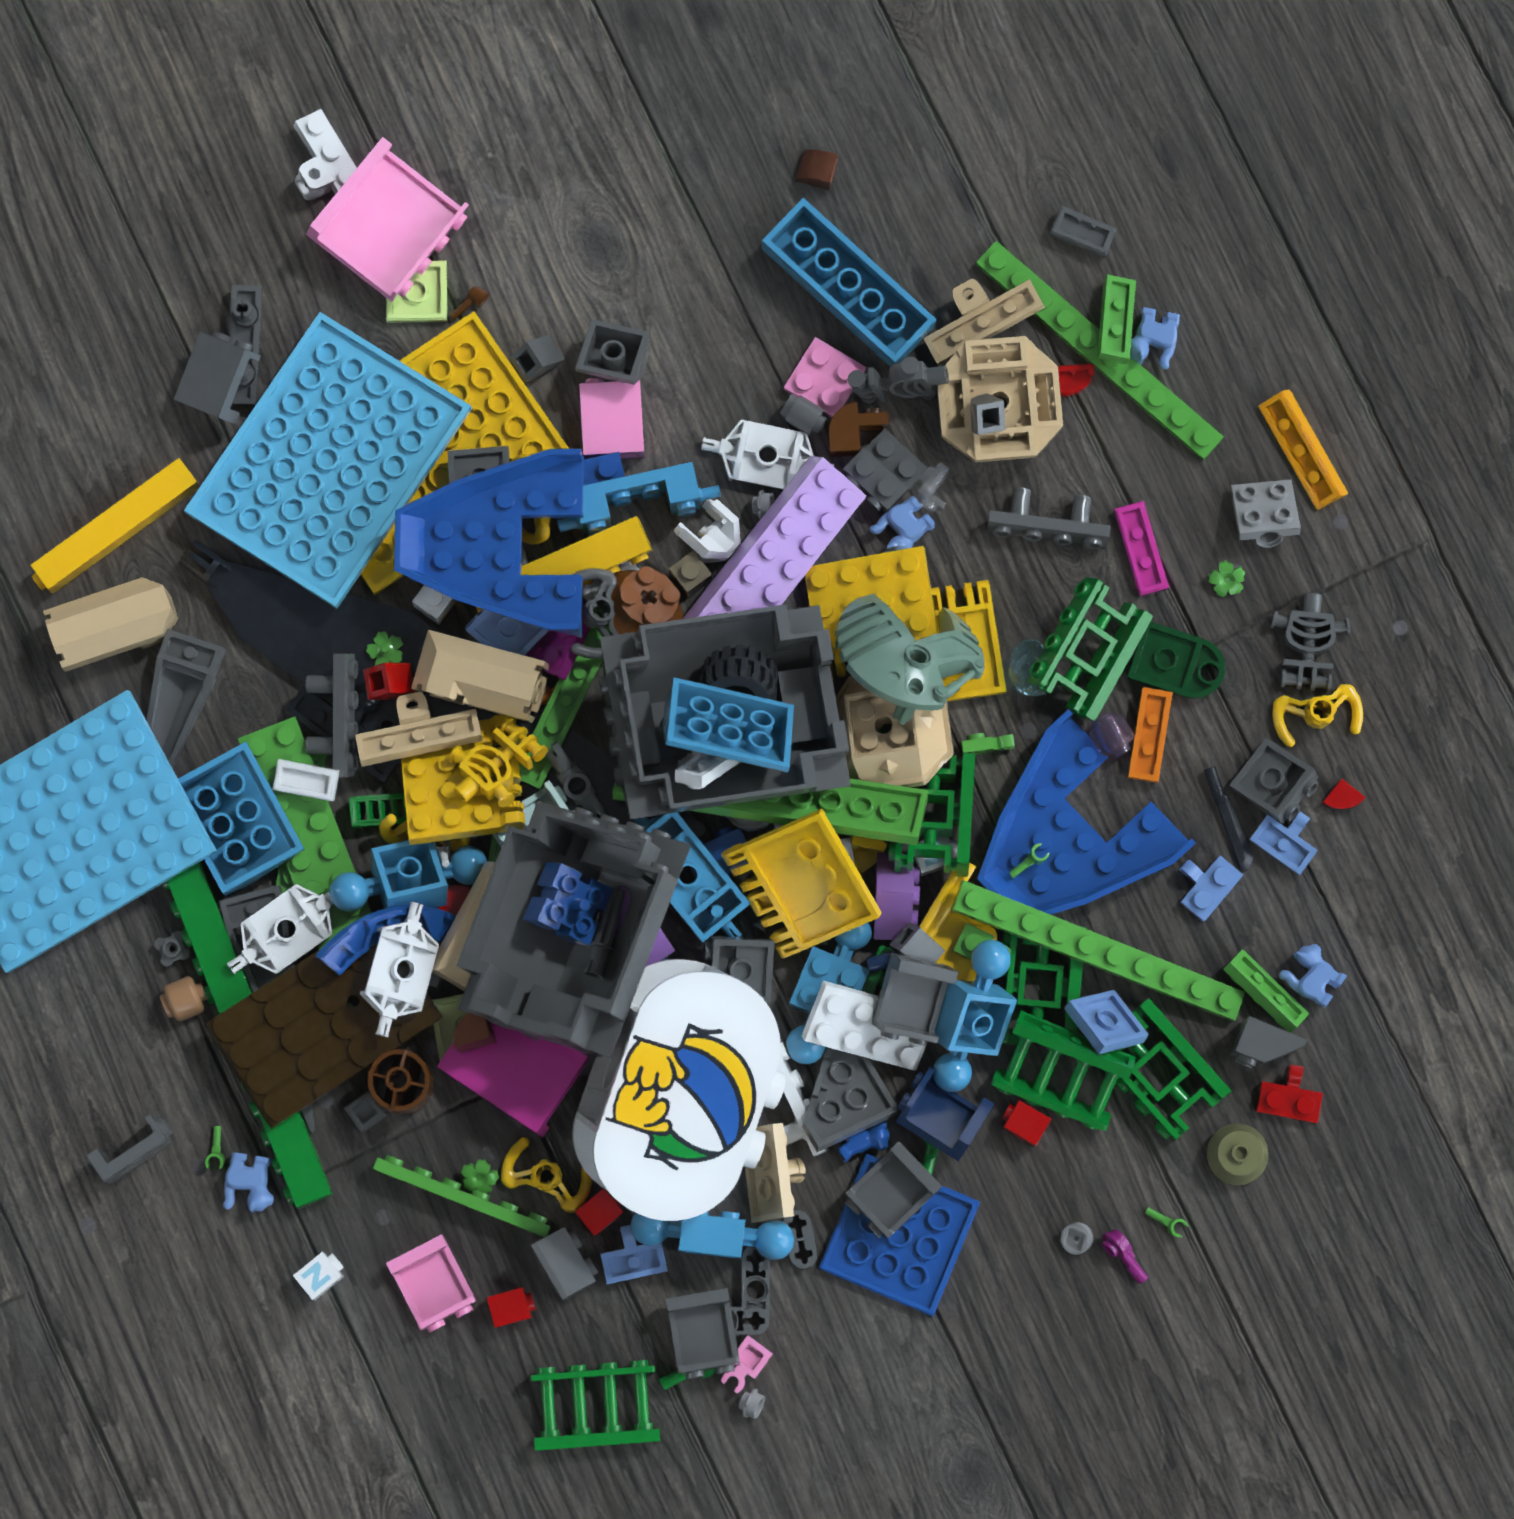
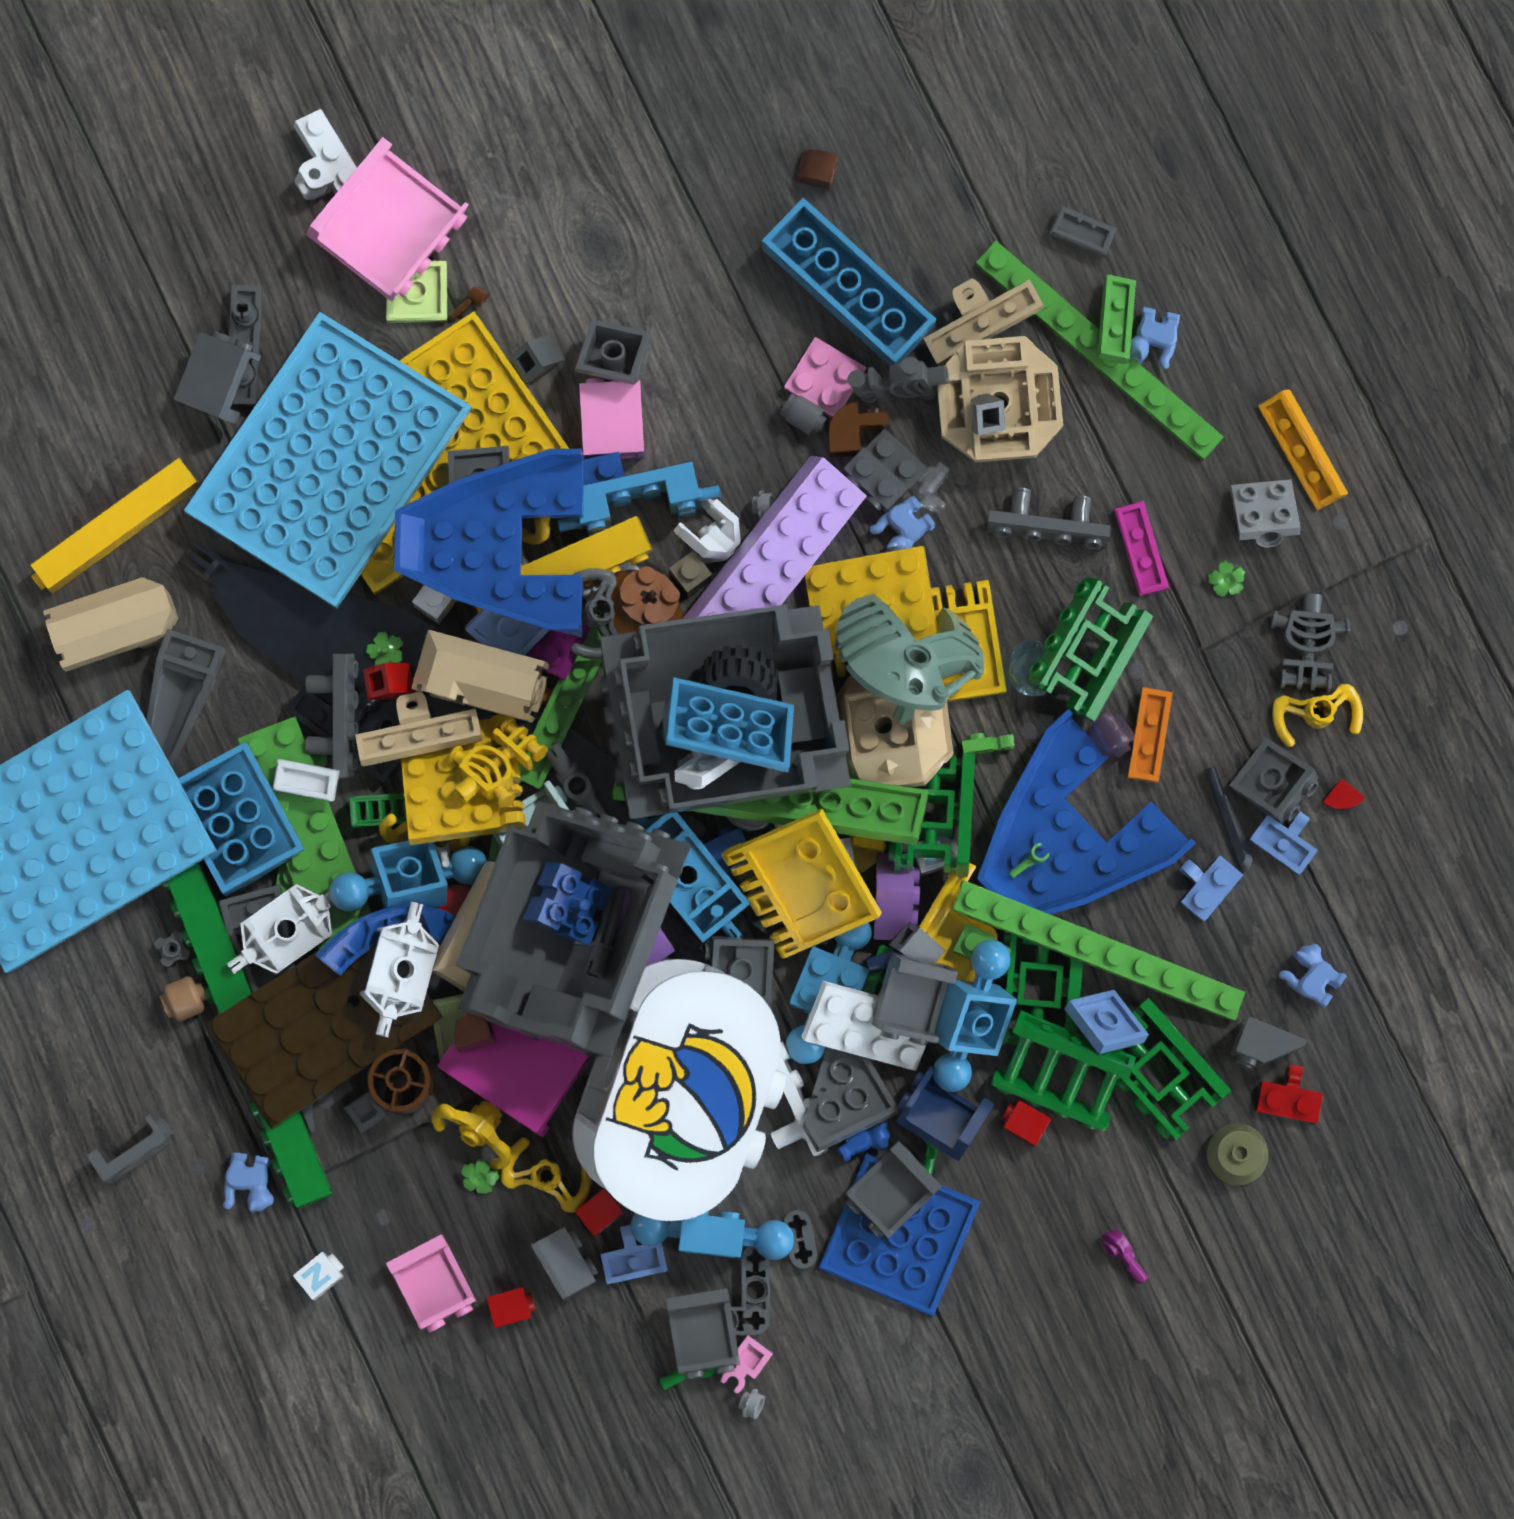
bright green hand [205,1126,225,1170] -> none
bright green plate [373,1155,552,1238] -> none
green fence [530,1360,660,1451] -> none
white plate [701,420,834,490] -> none
tan plate [745,1123,805,1223] -> none
red tile [1058,363,1095,397] -> none
light grey tile [1060,1222,1093,1255] -> none
dark green plate [1127,622,1225,699] -> none
bright green hand [1145,1207,1188,1237] -> none
bright green plate [1223,949,1309,1033] -> none
none -> yellow piece [431,1101,511,1170]

